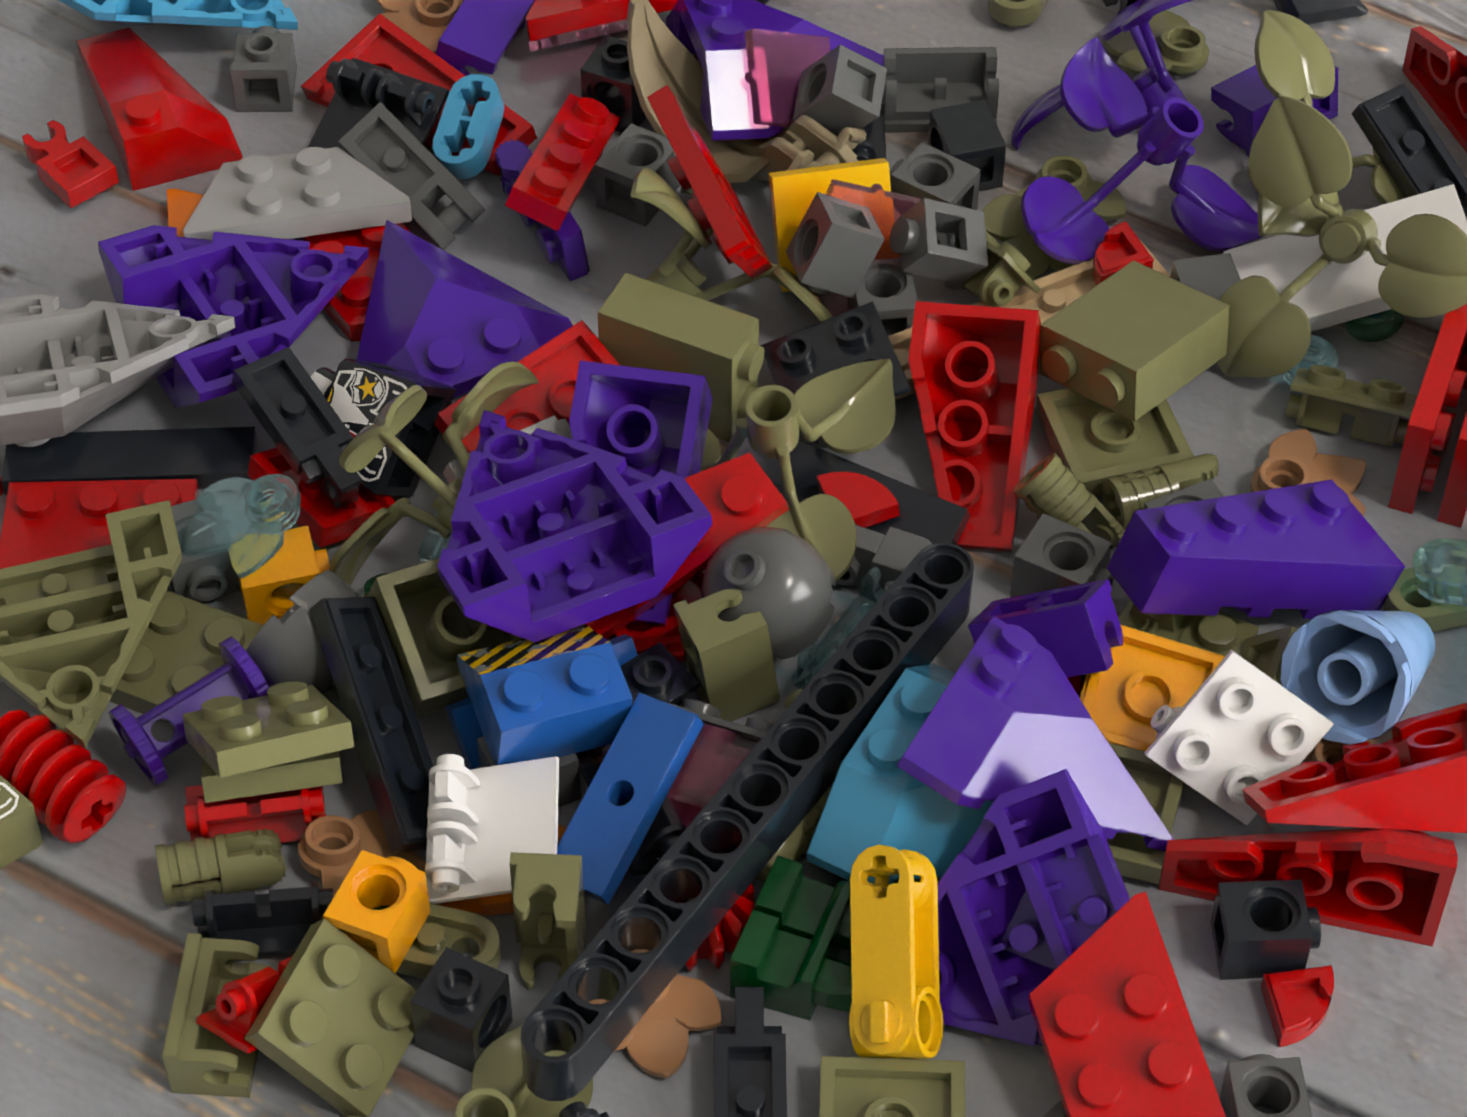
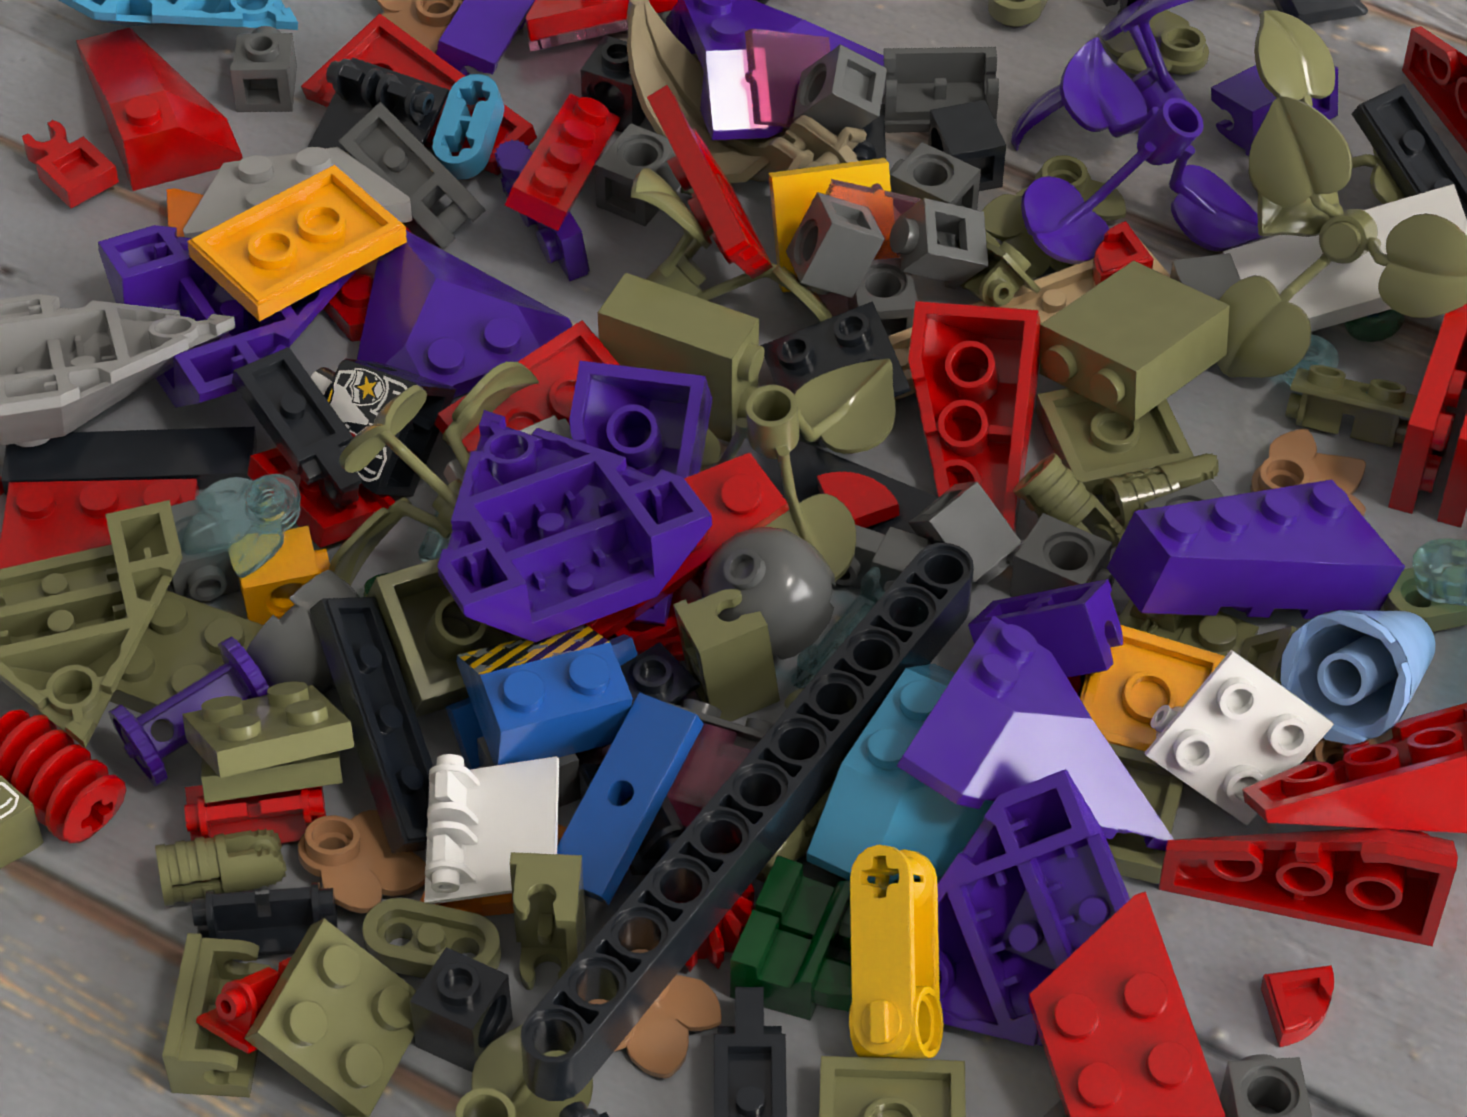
light orange brick [323,850,431,974] -> none
black brick [1210,879,1321,980] -> none
none -> light orange tile [187,165,407,322]
none -> dark grey brick [908,481,1022,585]

